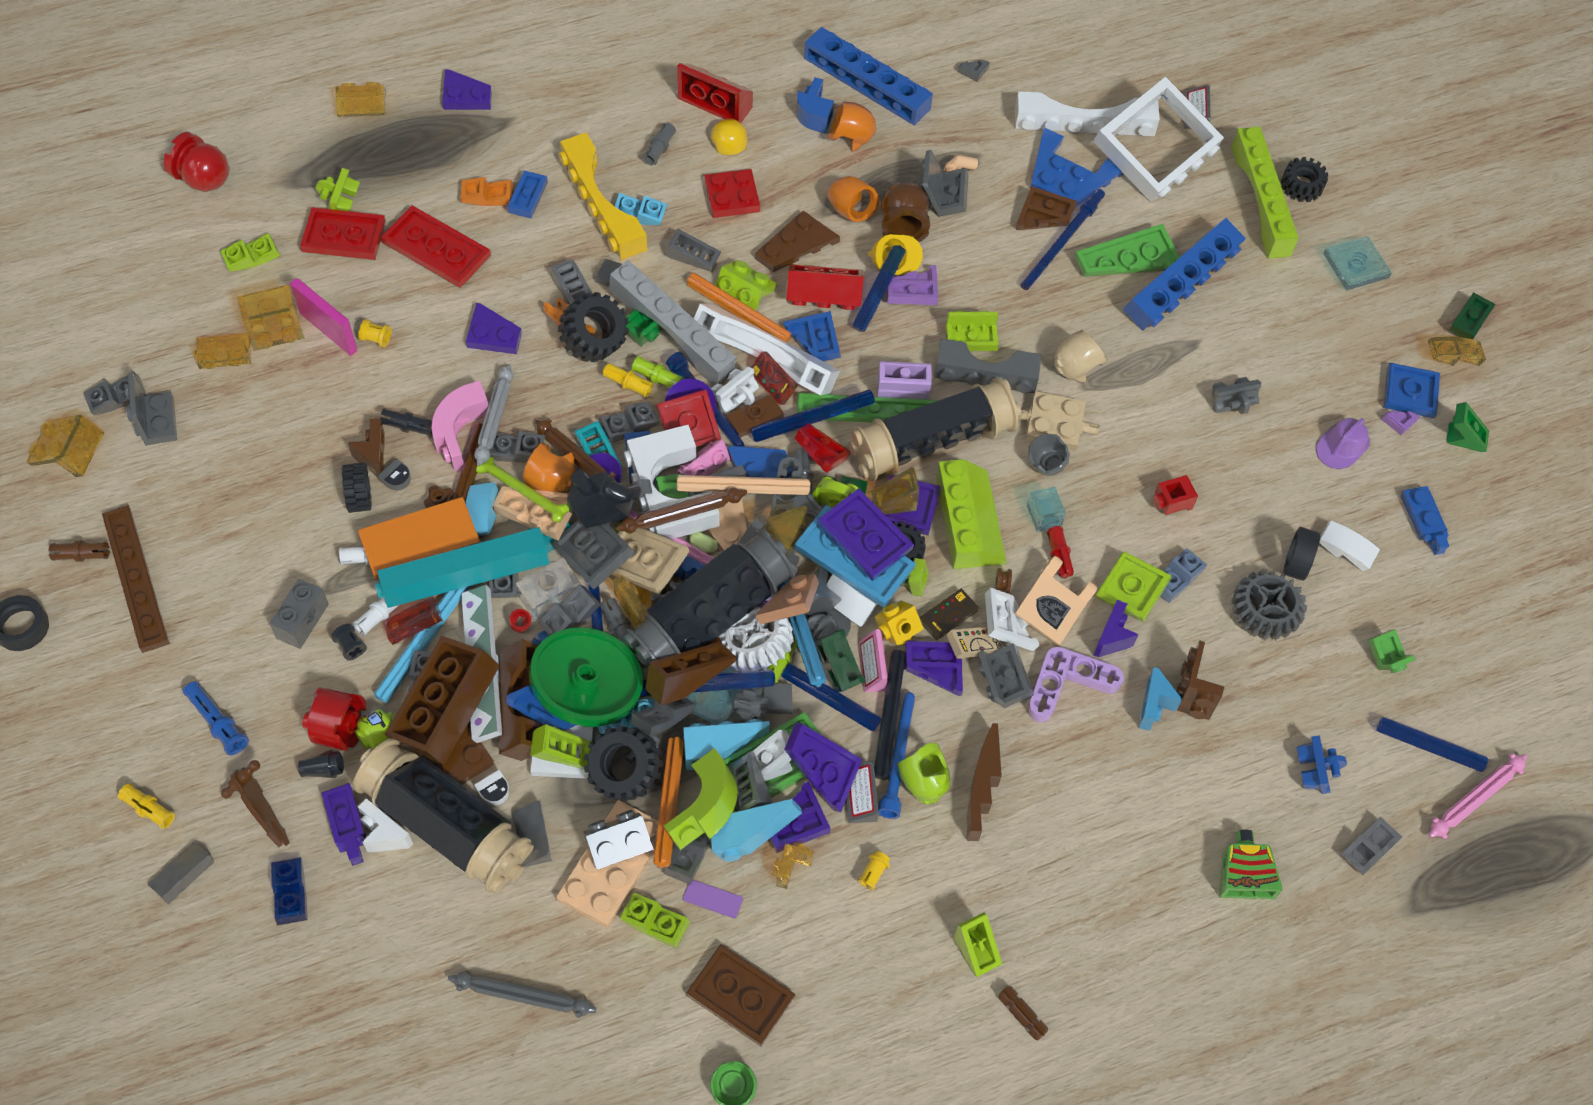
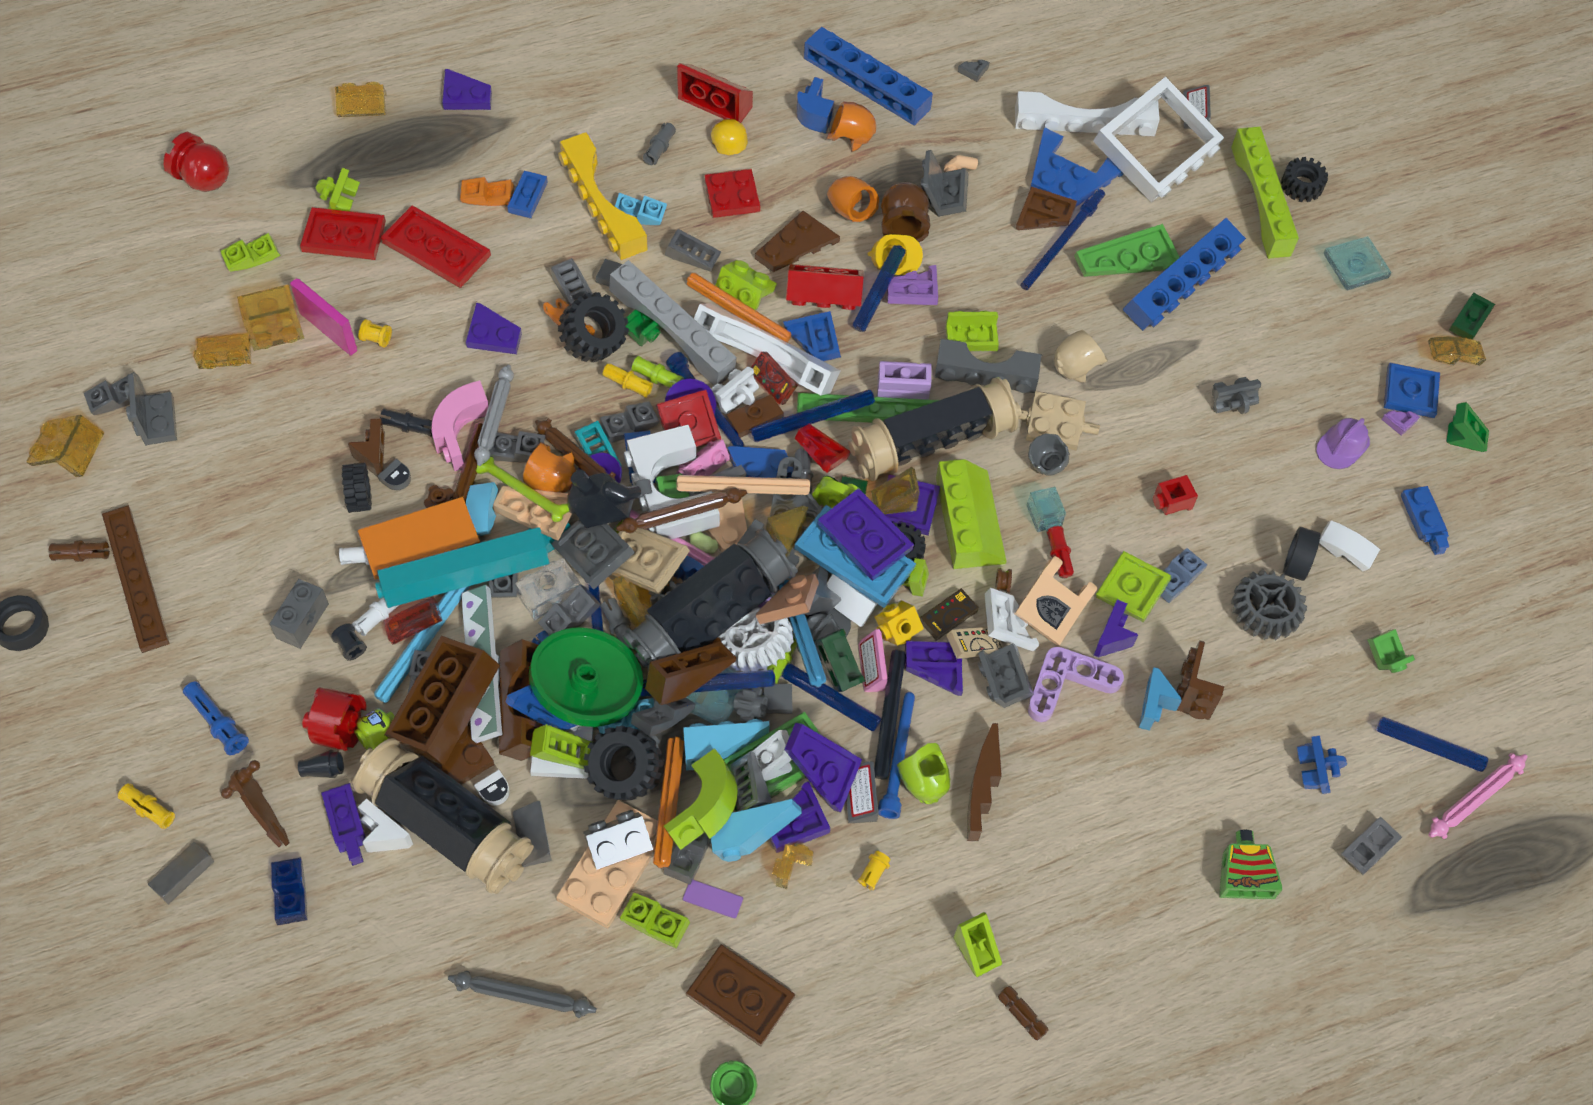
red hinge [509,609,532,633] -> none

